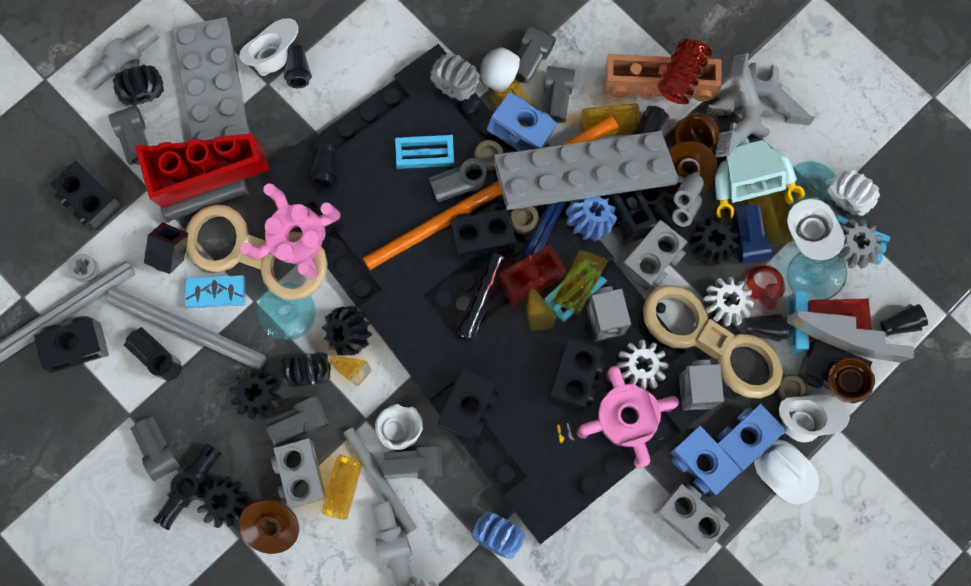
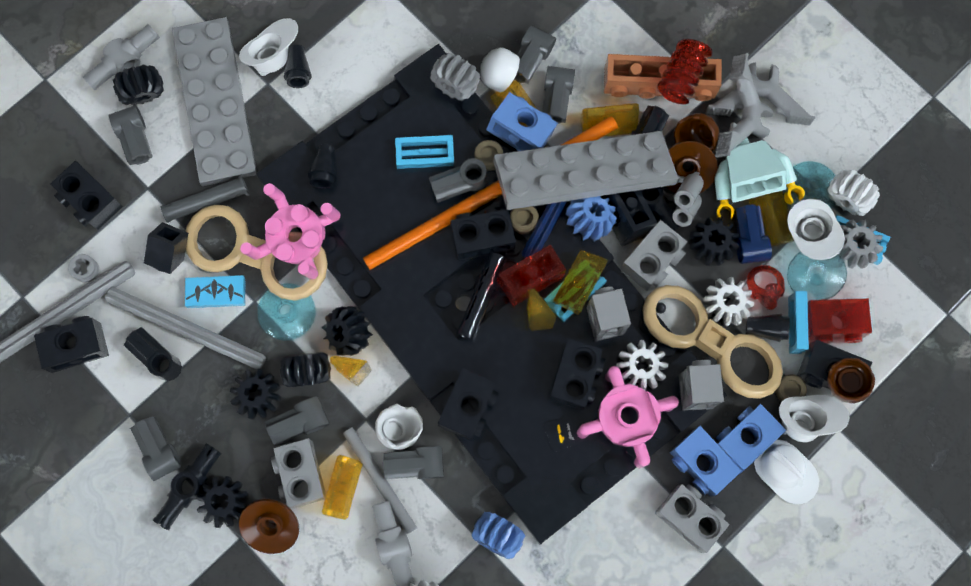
red wedge [134,133,270,208] -> none
light grey slope [787,311,914,363] -> none
black cone [880,304,928,337] -> none

